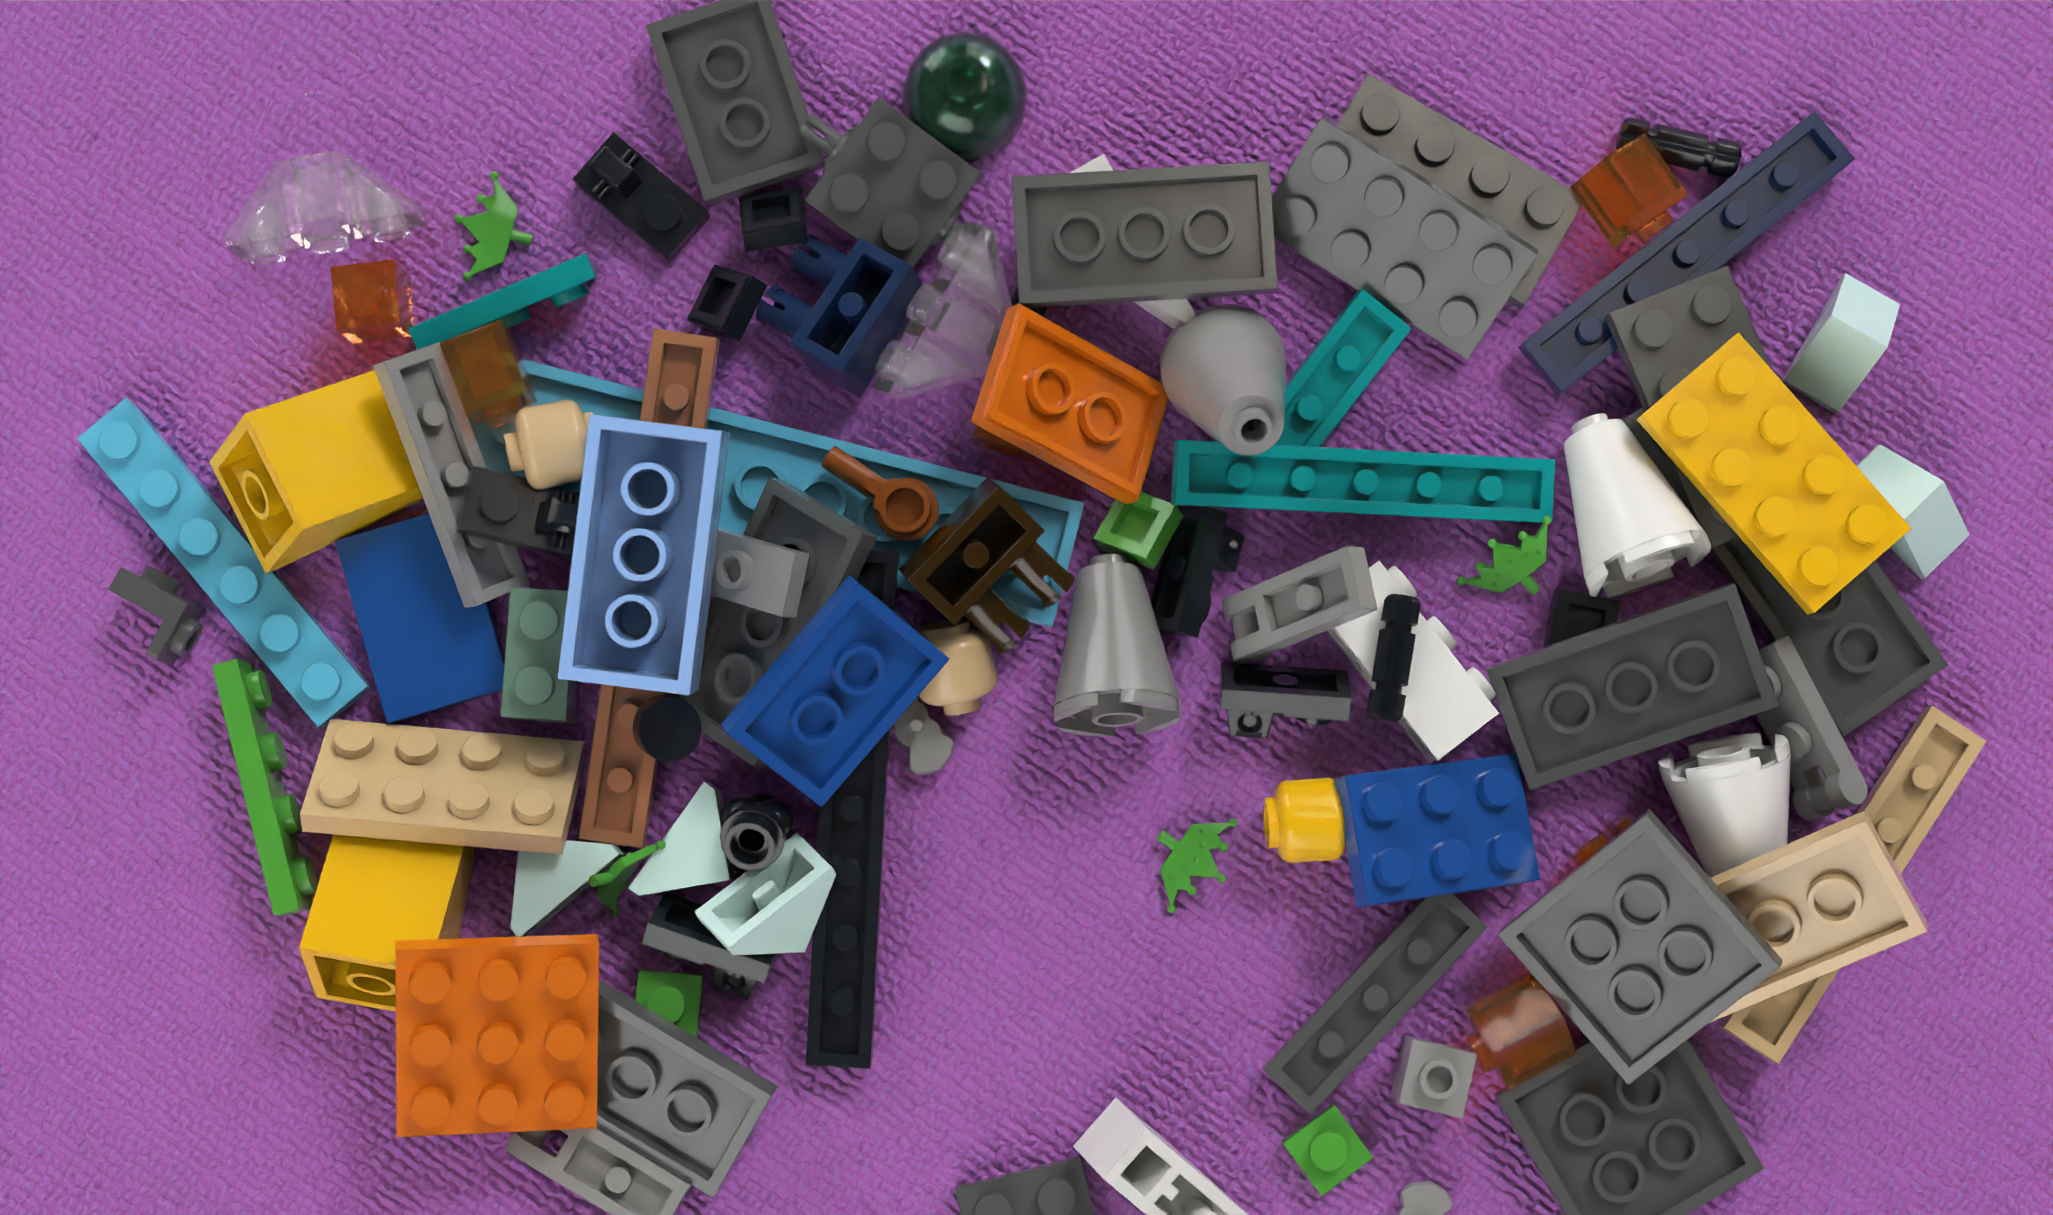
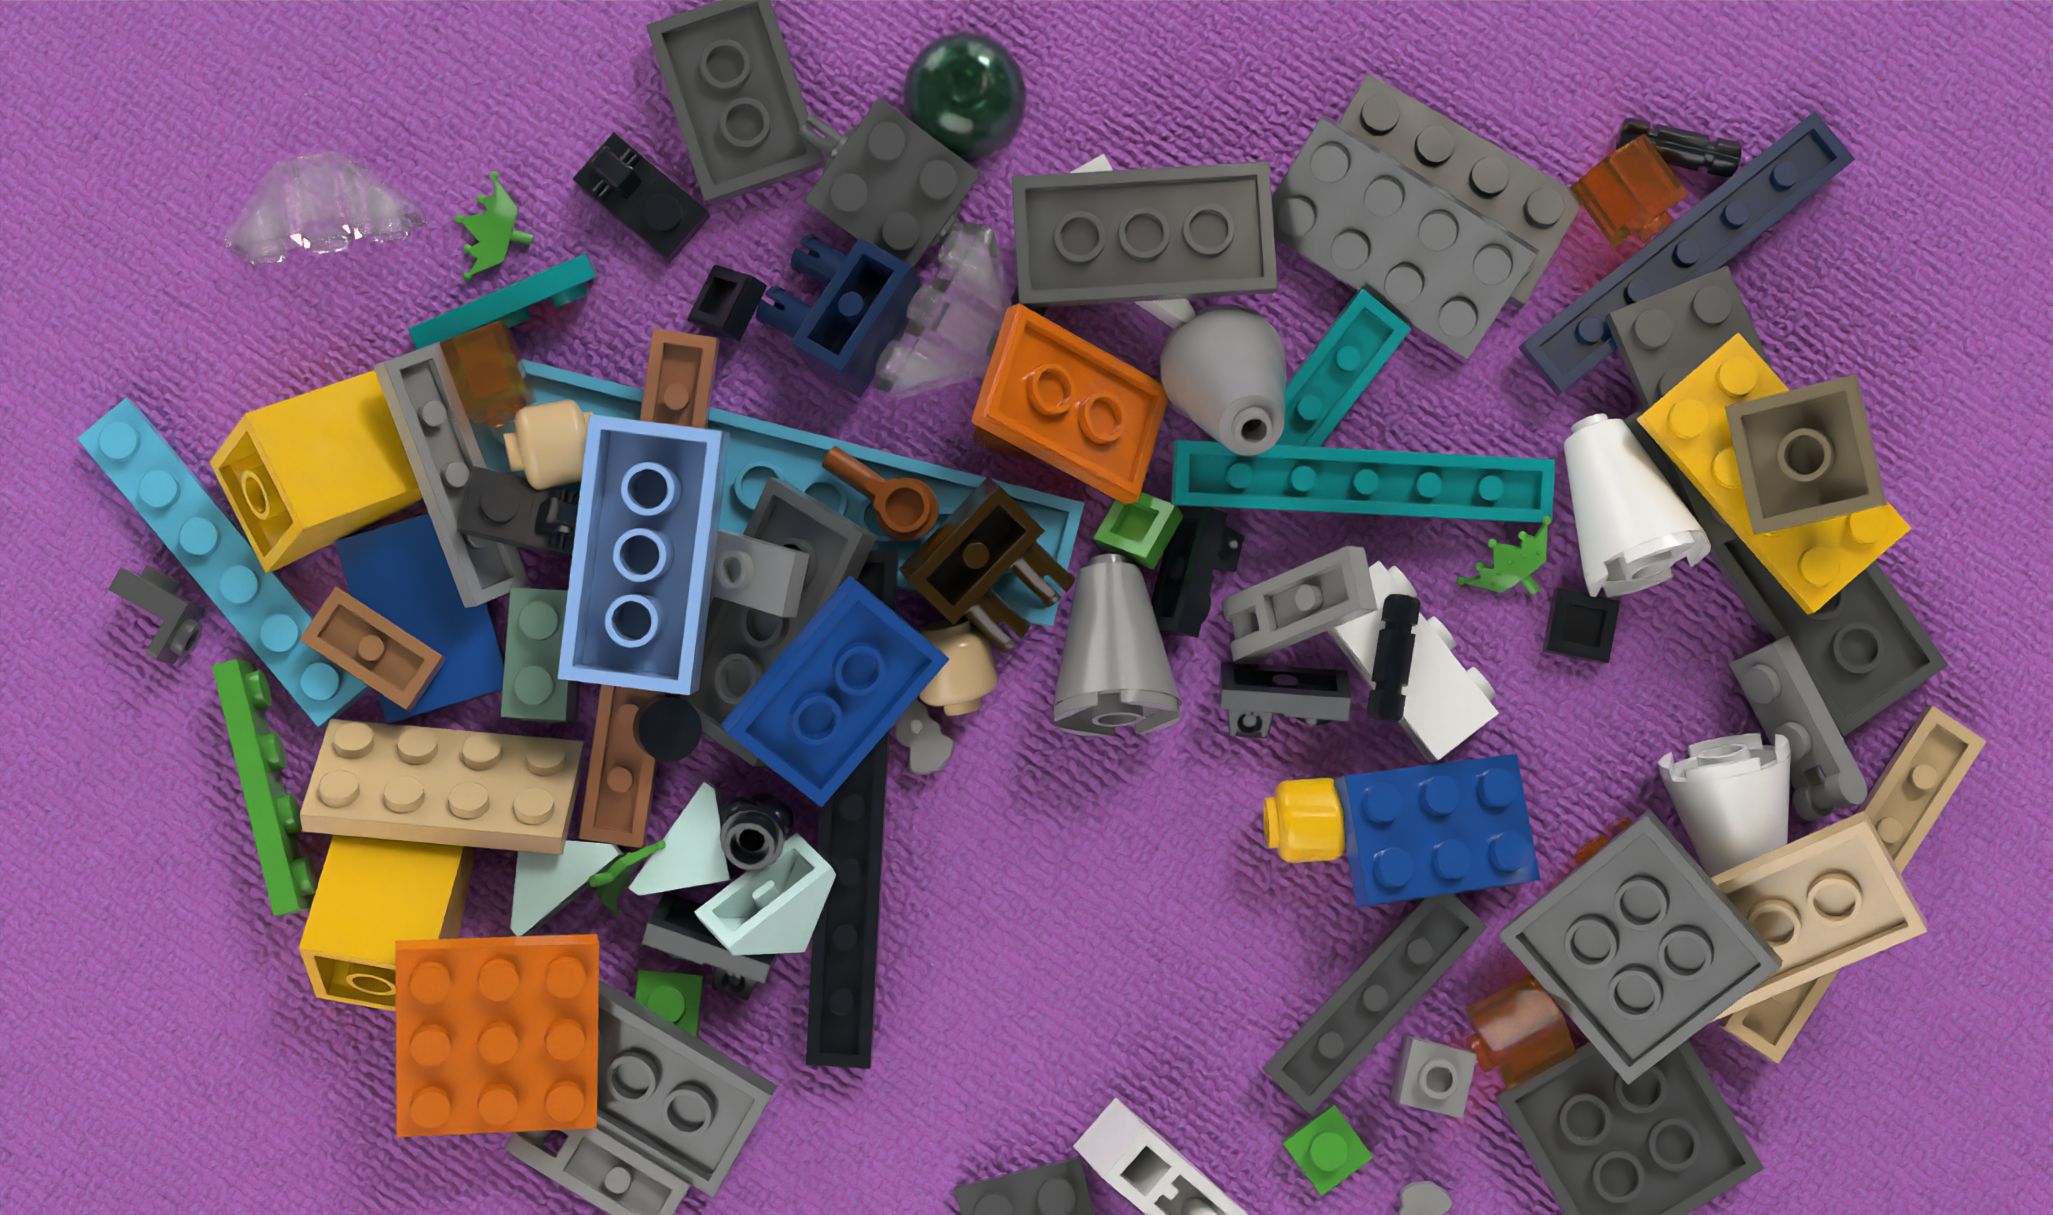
clear orange brick [330,260,415,343] -> none
black tile [739,187,808,252] -> none
bright green piece [1156,818,1238,913] -> none
dark grey plate [1486,582,1779,790] -> none
light aqua slope [1782,273,1900,413] -> none
light aqua slope [1856,444,1970,580] -> none
none -> medium nougat plate [299,586,447,712]
none -> dark tan slope [1725,374,1887,535]

